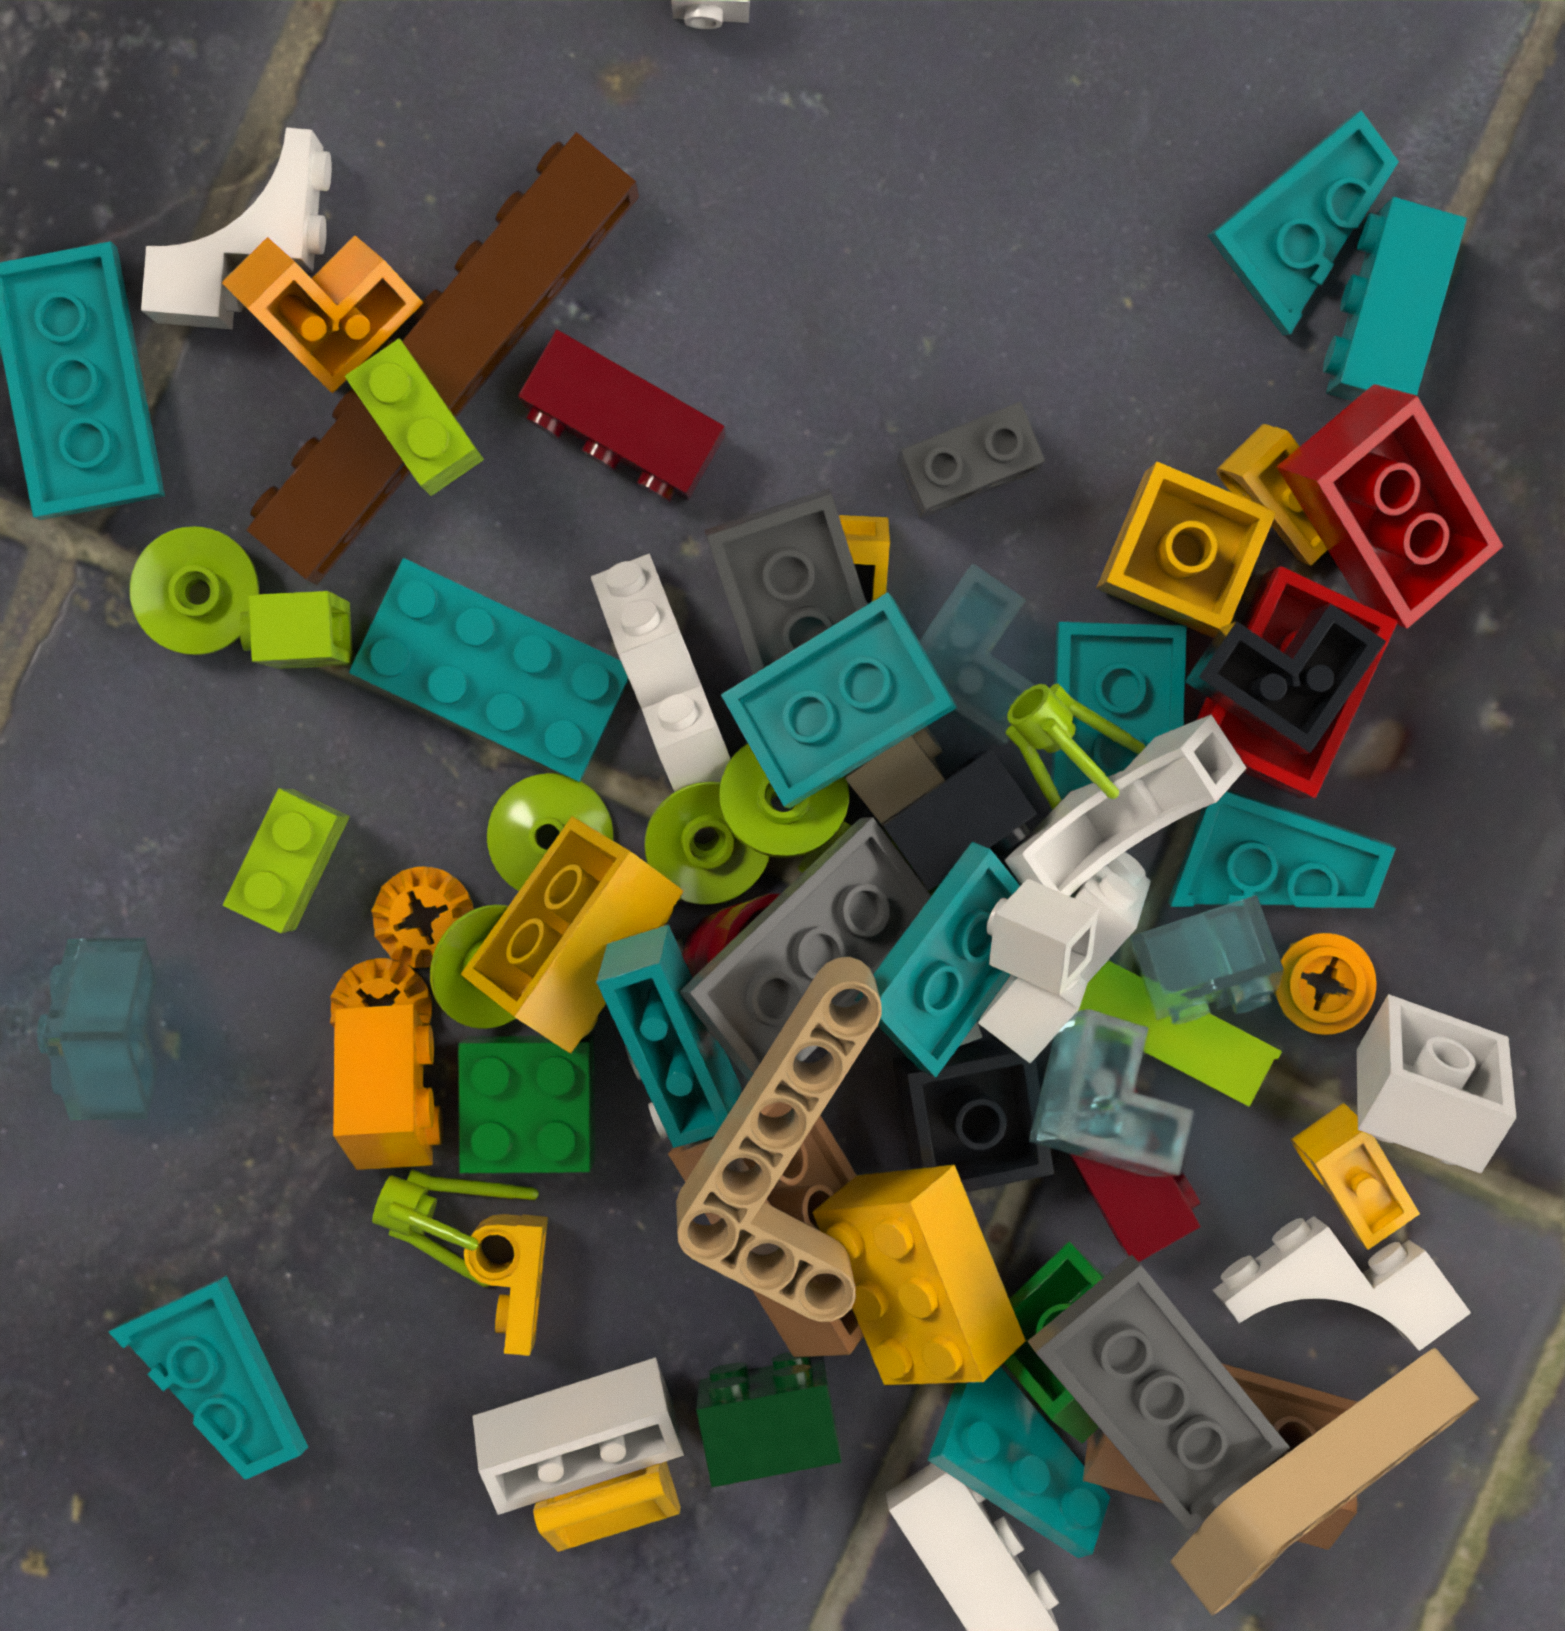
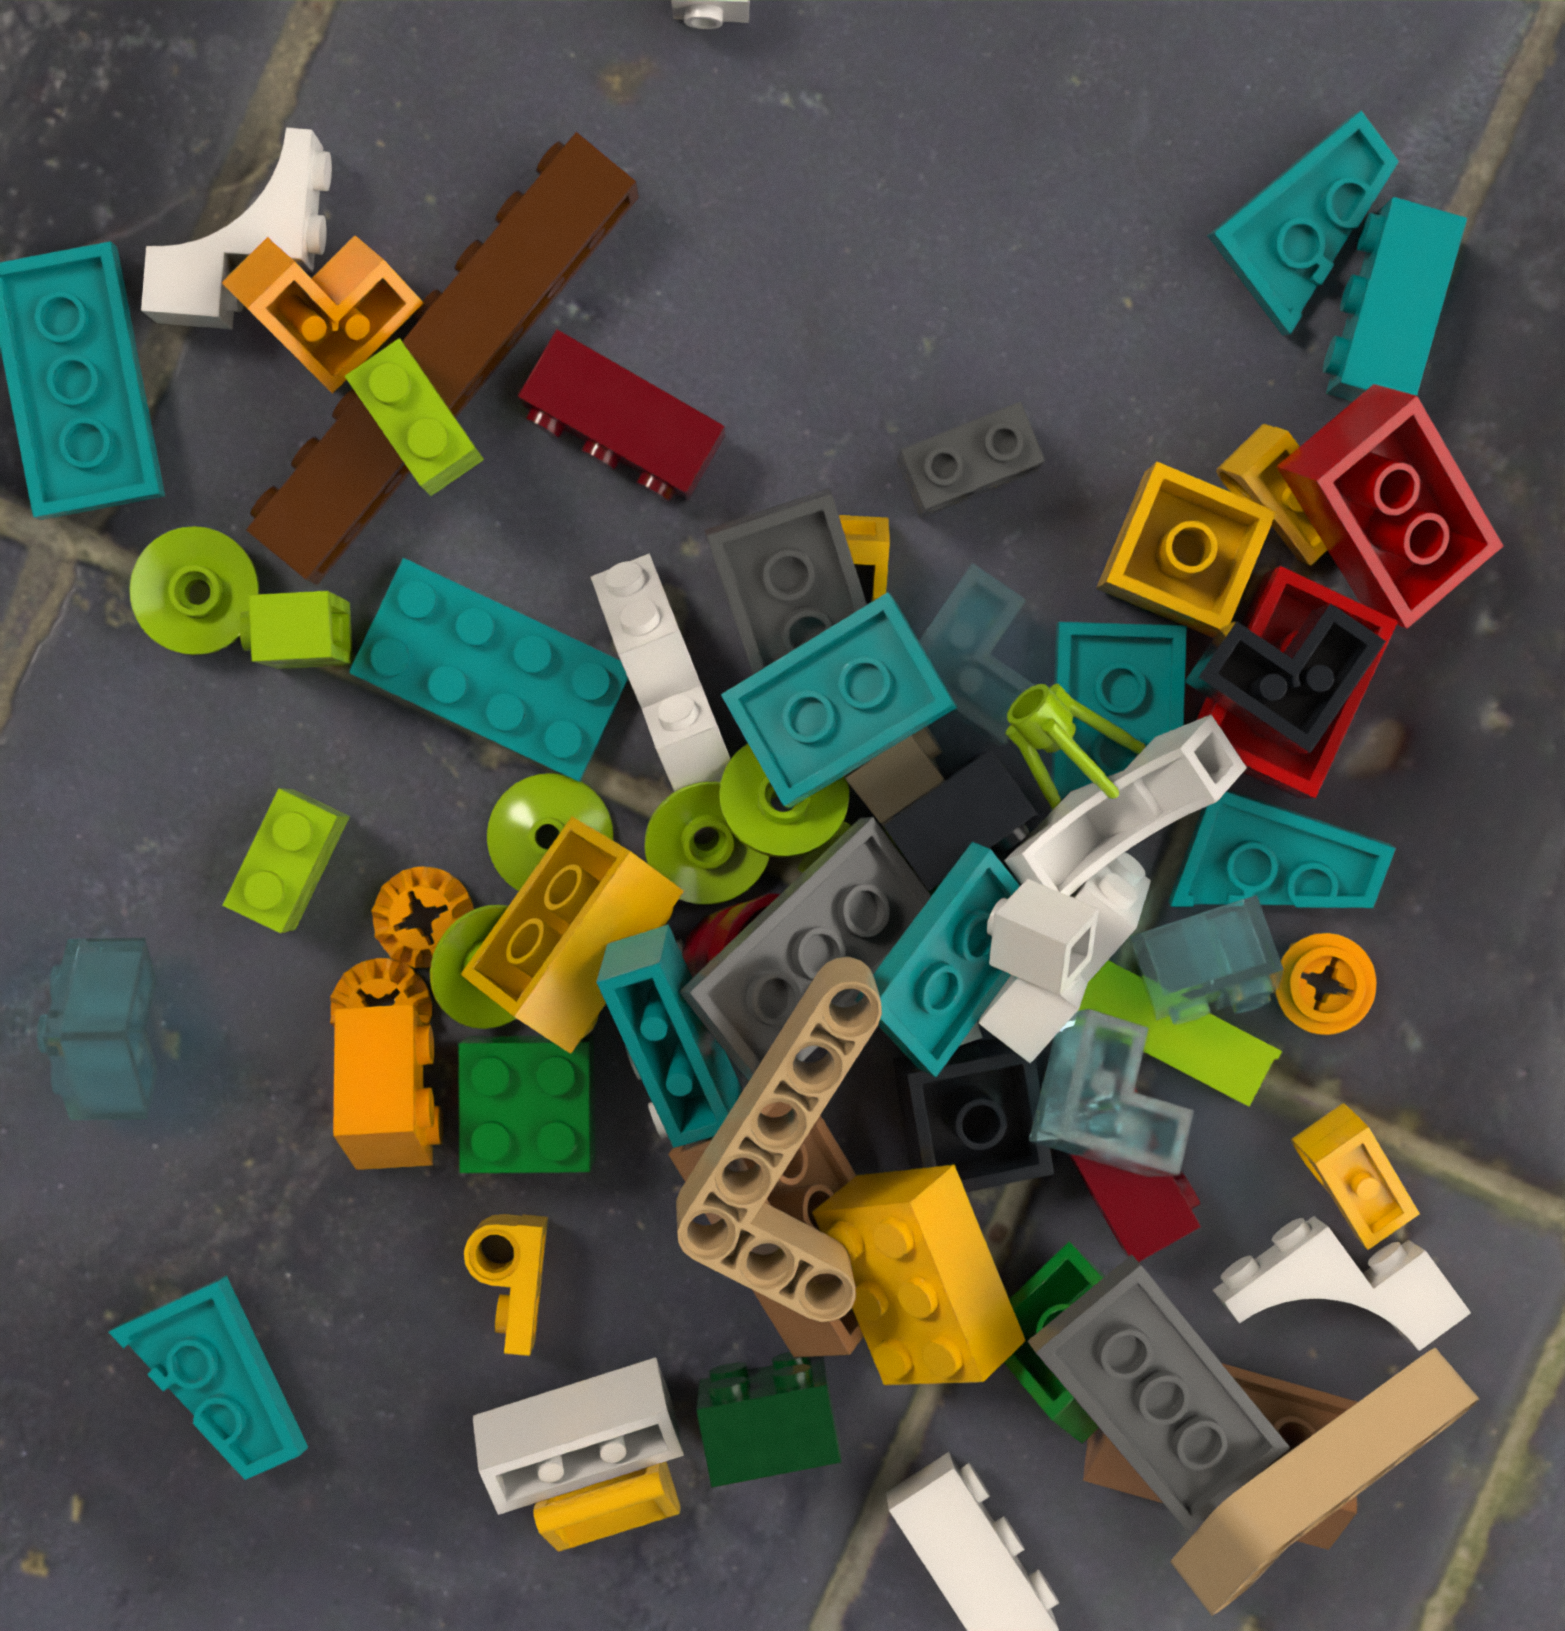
lime plant [372,1169,539,1287] -> none
teal wing [927,1366,1111,1558] -> none
white brick [1357,994,1516,1173] -> none

